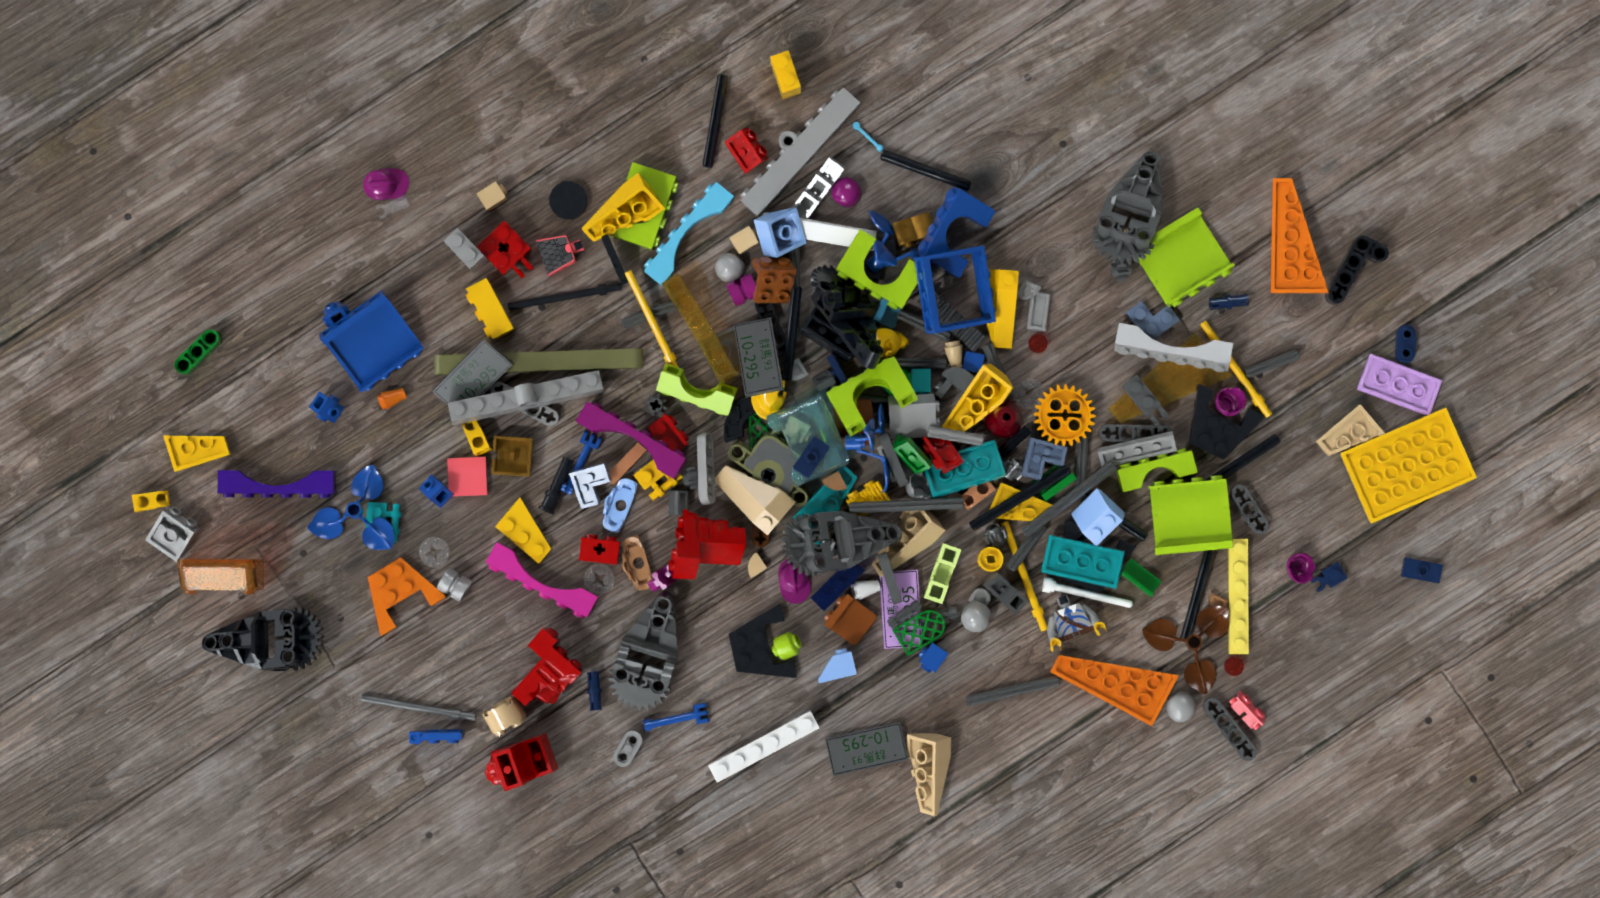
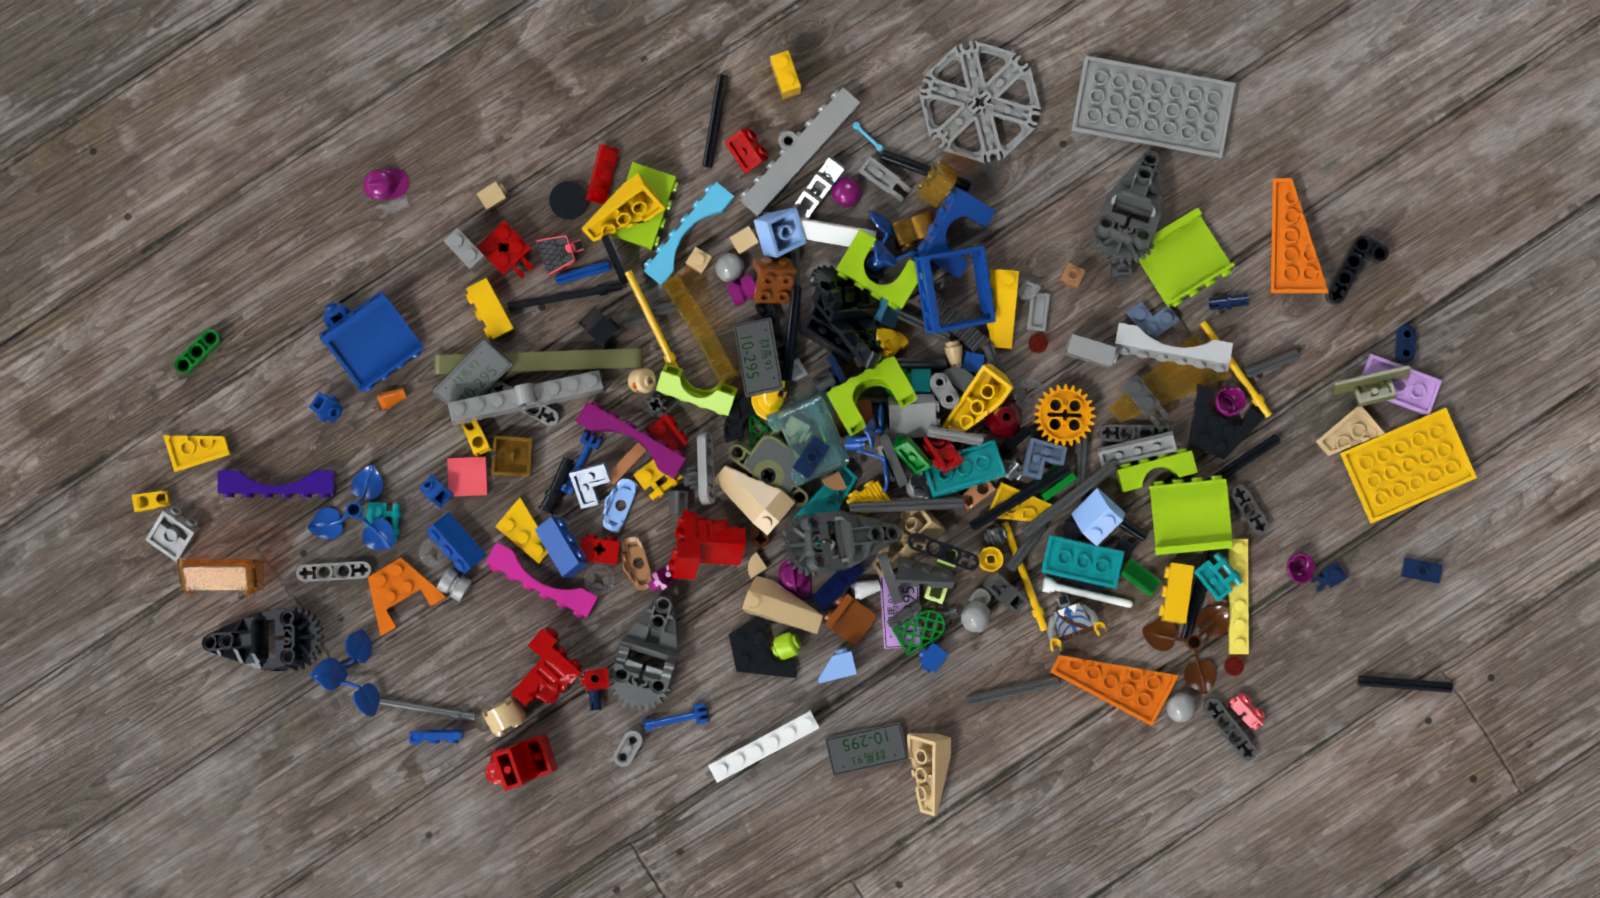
none -> light grey beam [296,561,372,582]
none -> blue plant [310,629,380,717]
none -> blue brick [426,512,486,575]
none -> brick [535,516,588,578]
none -> blue axle [555,260,611,285]
none -> black wedge [578,307,621,350]
none -> red brick [581,668,610,691]
none -> red plate [586,144,619,205]
none -> tan head [628,368,656,393]
none -> tan brick [686,247,712,275]
none -> tan wedge [742,575,823,634]
none -> light grey hinge [858,156,911,202]
none -> dark grey wing [894,558,956,589]
none -> black beam [907,533,980,570]
none -> clear yellow brick [917,160,959,208]
none -> light grey plate [919,41,1041,164]
none -> light grey plate [929,373,959,409]
none -> medium nougat brick [1058,262,1085,290]
none -> light grey brick [1064,334,1119,368]
none -> light grey plate [1071,55,1236,159]
none -> yellow brick [1158,562,1194,624]
none -> teal plate [1194,552,1243,602]
none -> olive bracket [1333,365,1410,407]
none -> black axle [1357,675,1453,693]

